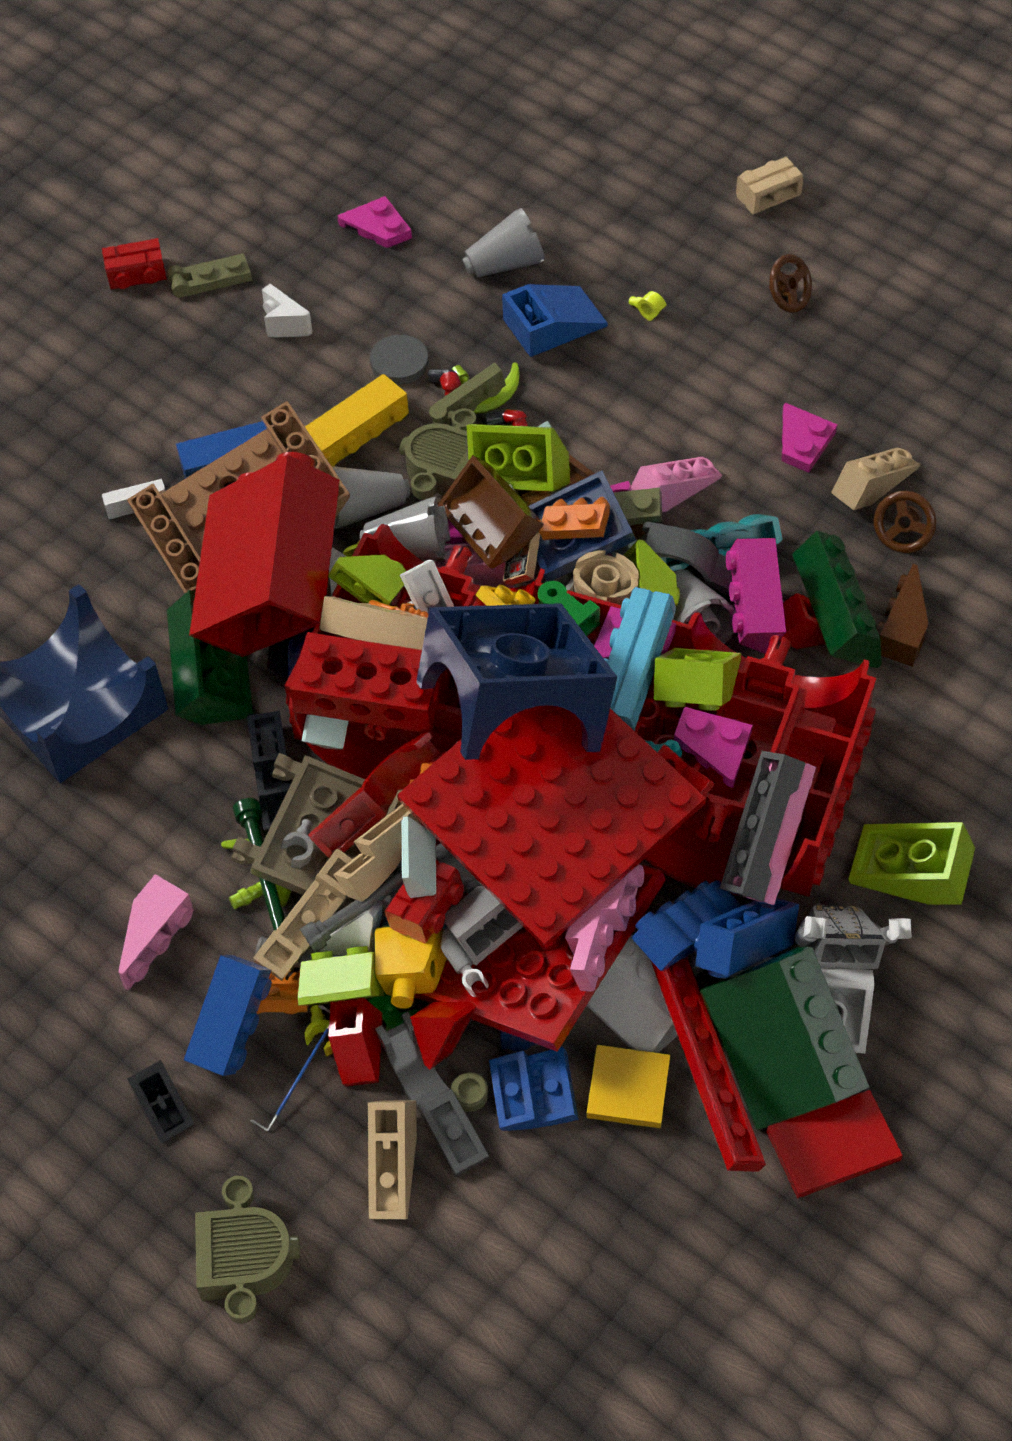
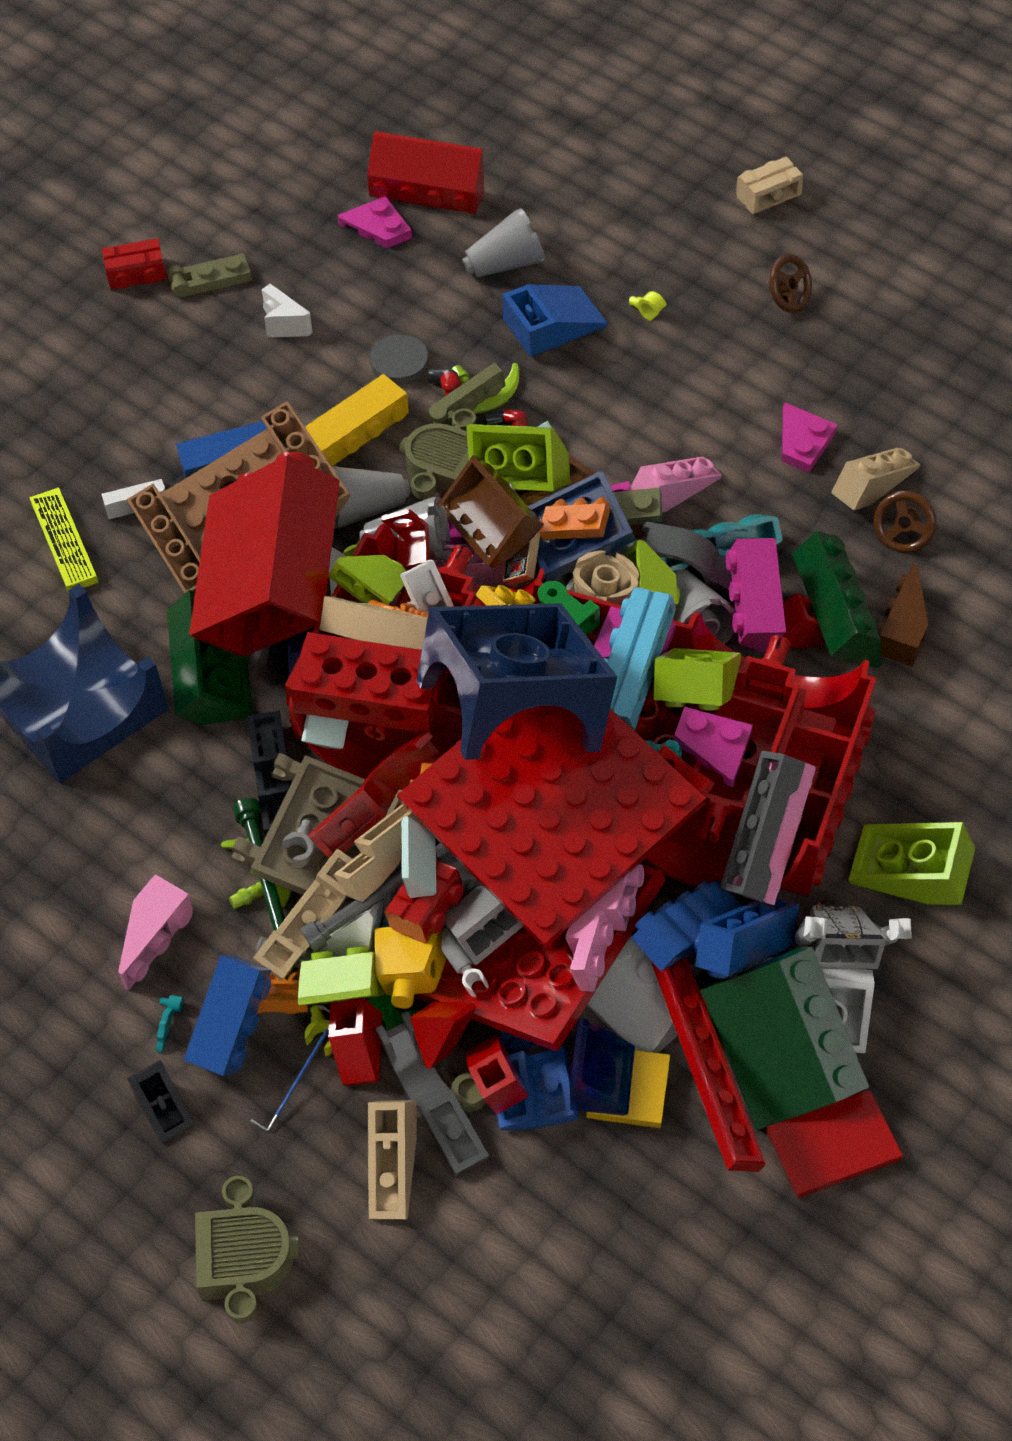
none -> neon yellow tile [29,487,99,593]
none -> teal piece [156,995,184,1053]
none -> red slope [367,131,485,214]
none -> red bracket [381,509,429,570]
none -> red slope [465,1034,529,1115]
none -> clear blue slope [570,1018,635,1116]

